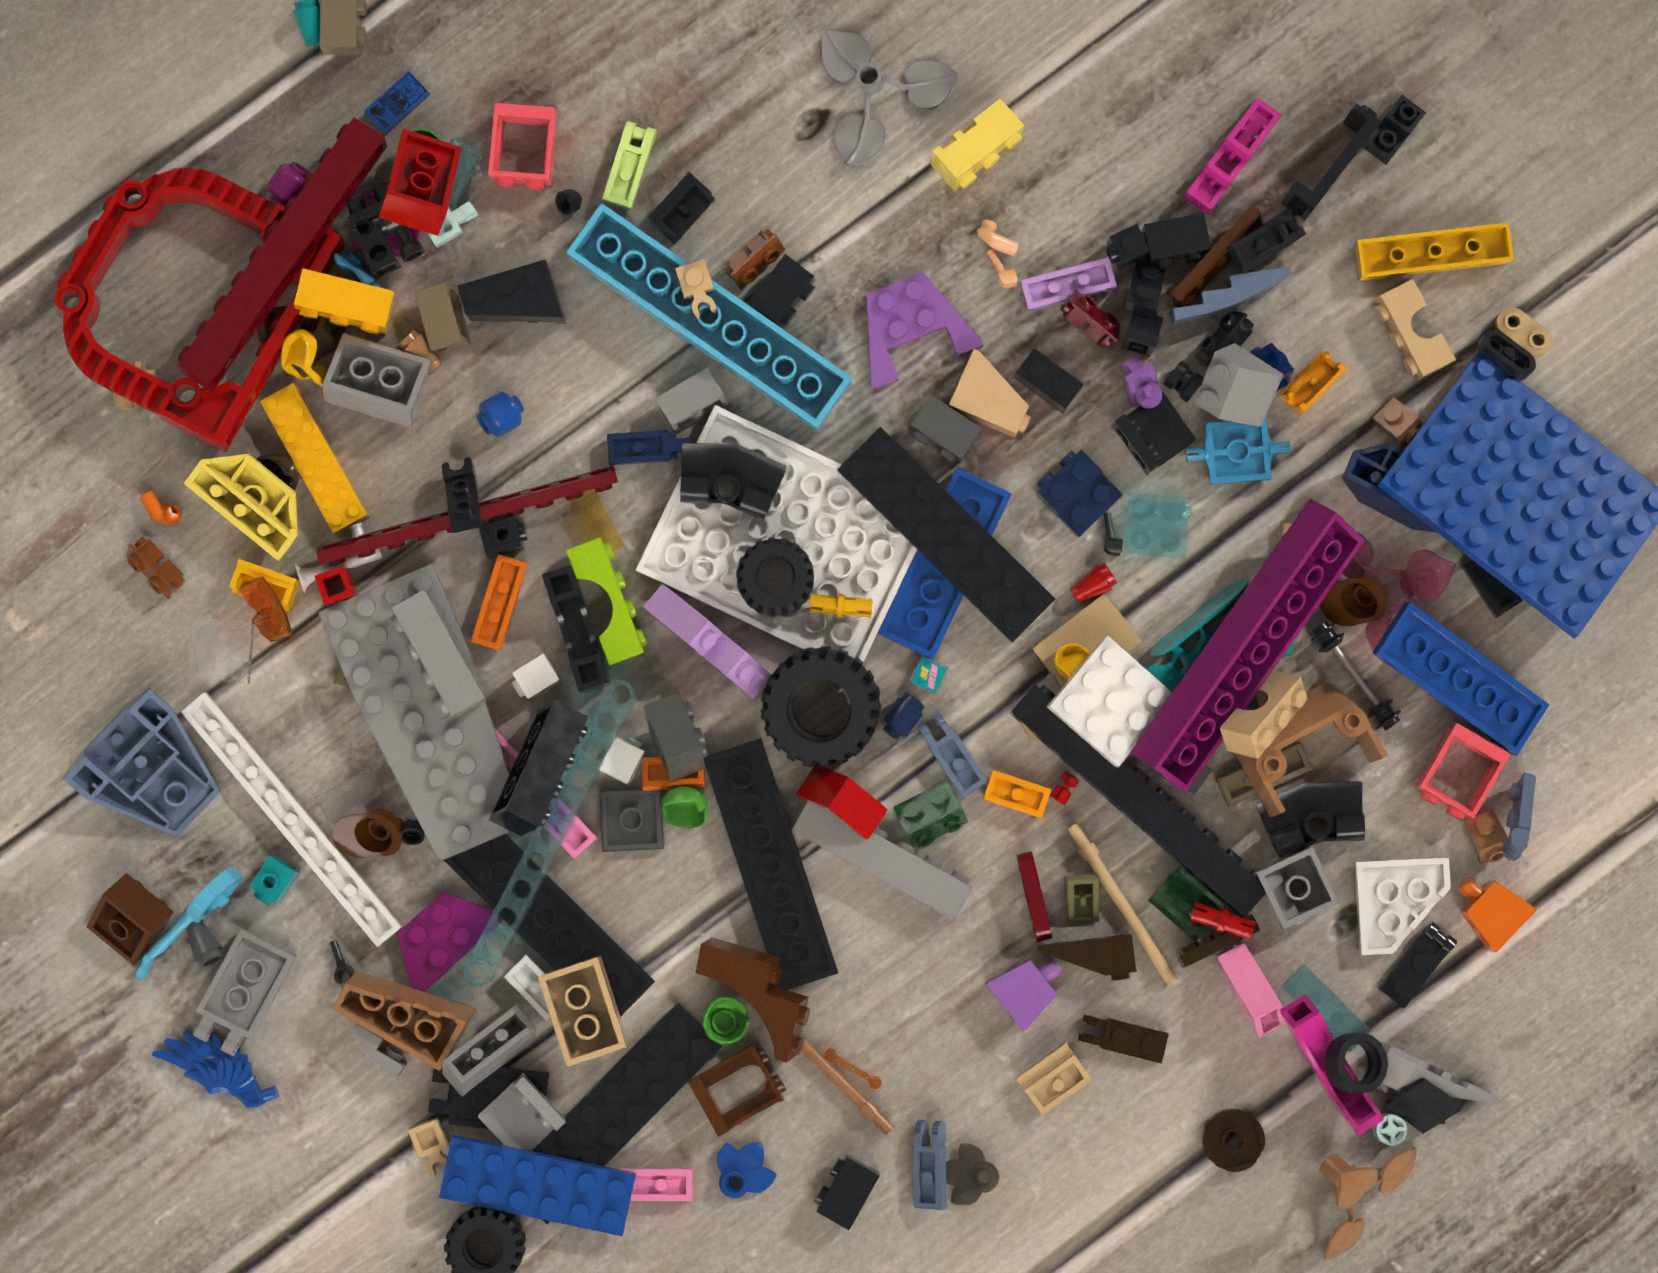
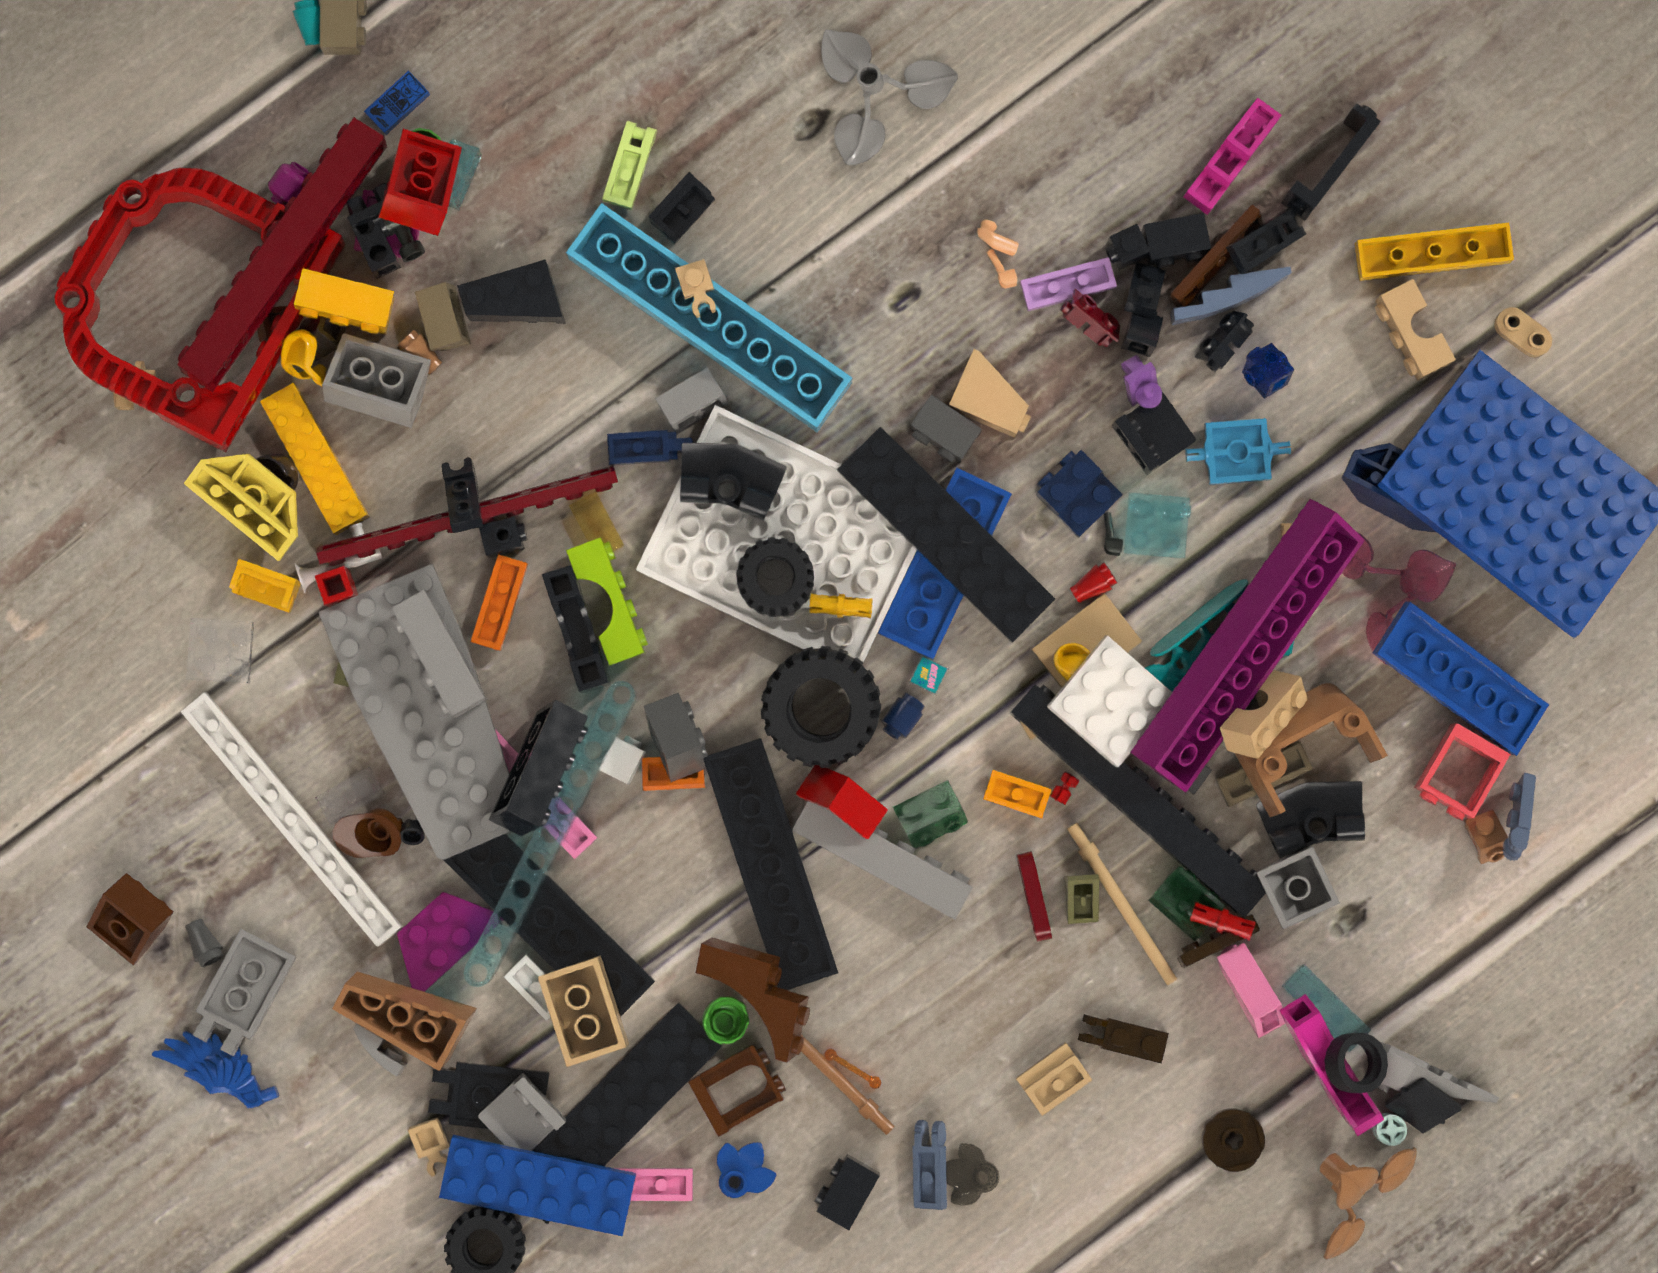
sand blue wedge [63,688,220,837] -> none
dark orange hinge [126,537,186,599] -> none
medium azure piece [135,866,244,980] -> none
orange arm [140,491,182,525] -> none
clear orange slope [238,576,292,642] -> none
teal brick [249,855,300,905] -> none
pearl dark grey hand [330,940,354,985] -> none
dark azure plate [333,250,382,288] -> none
light aqua plate [428,201,479,248] -> none
light grey brick [442,1005,536,1097] -> none
blue head [476,391,524,437] -> none
coral window [488,103,558,190] -> none
white brick [511,653,562,700] -> none
black hinge [555,189,582,215] -> none
dark grey tile [600,788,665,852] -> none
lavender arch [643,583,771,699] -> none
bright green hair [661,786,708,828] -> none
dark orange hinge [723,229,785,290] -> none
black brick [748,254,816,327] -> none
medium lavender wing [866,272,984,390] -> none
sand blue hinge [917,711,988,799] -> none
light yellow wedge [931,99,1024,192] -> none
medium lavender torso [985,958,1063,1031] -> none
black brick [1014,348,1084,414] -> none
dark brown slope [1037,934,1137,981] -> none
black wheel [1163,360,1204,403] -> none
light grey slope [1194,343,1283,427] -> none
light orange hinge [1278,351,1347,417] -> none
black axle [1310,621,1401,731] -> none
reddish brown piece [1320,574,1389,626] -> none
white plate [1354,857,1451,955] -> none
black slope [1362,95,1426,165] -> none
medium nougat bracket [1372,397,1422,450] -> none
black plate [1378,921,1457,1008] -> none
orange torso [1457,877,1537,953] -> none
black tile [1462,560,1523,618] -> none
black plate [1478,330,1536,380] -> none

